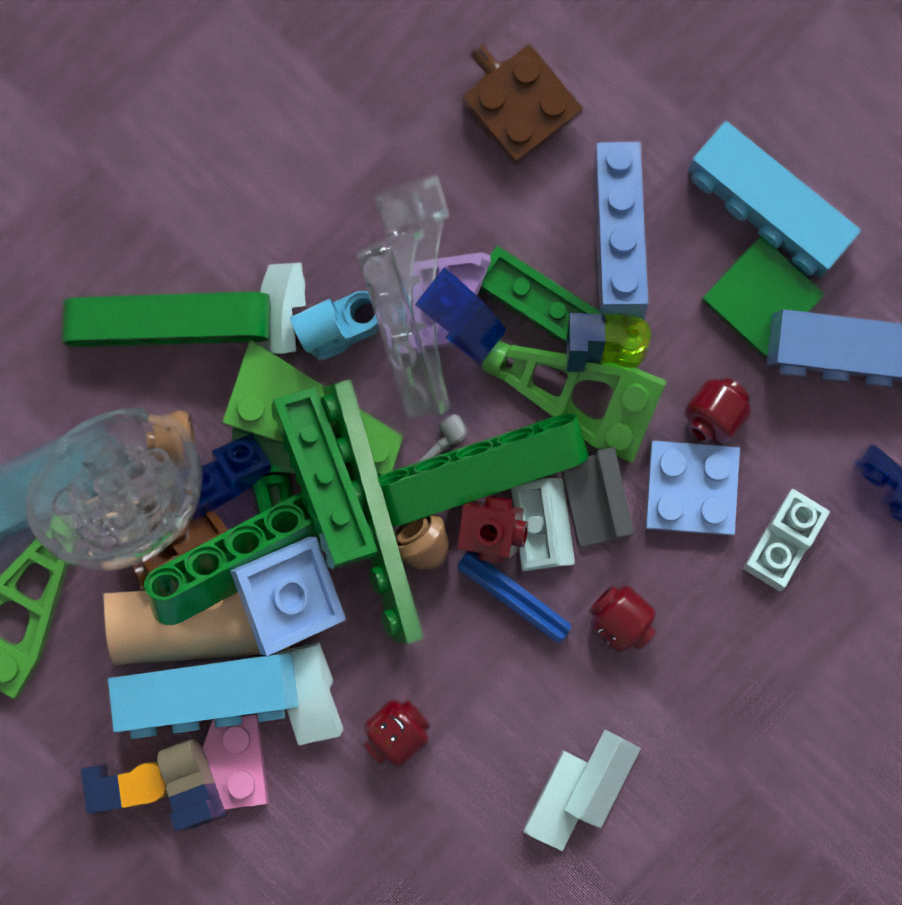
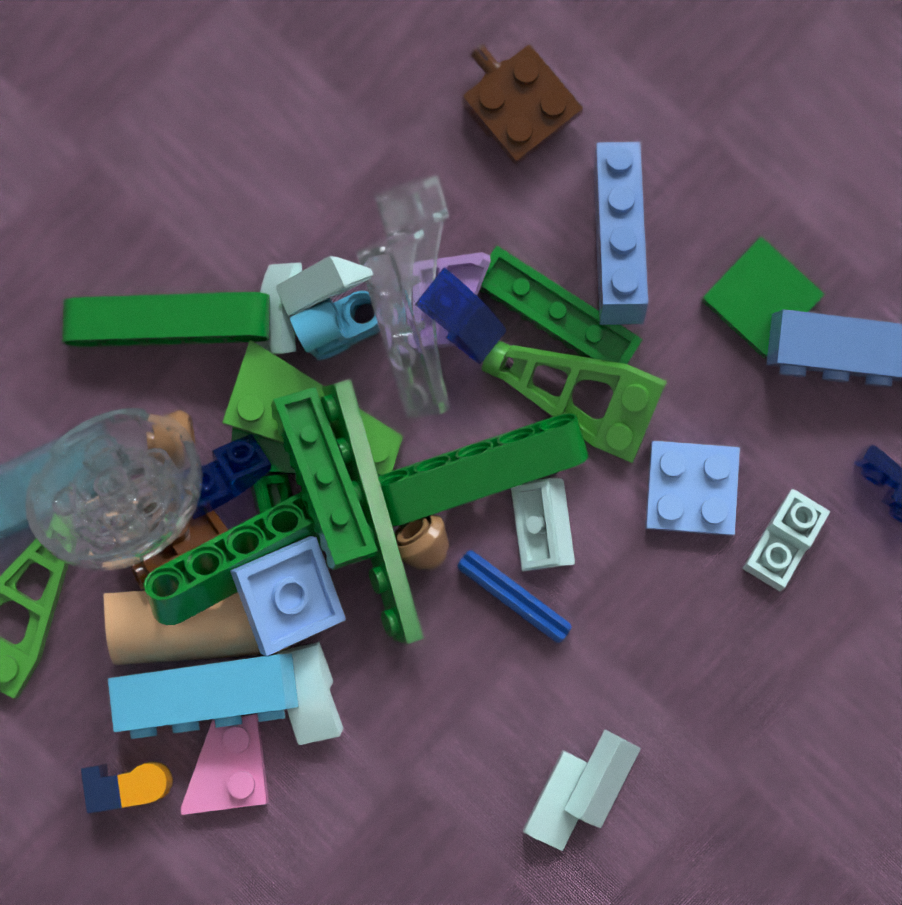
leg [157,739,226,832] -> none
dark red head [363,699,431,766] -> none
light grey hand [418,414,468,462] -> none
dark red brick [457,496,529,563] -> none
dark grey panel [562,447,634,547] -> none
leg [566,313,652,372] -> none
dark red head [589,585,656,652] -> none
dark red head [685,378,751,443] -> none
medium azure brick [688,121,862,279] -> none
none -> light aqua slope [276,256,374,316]

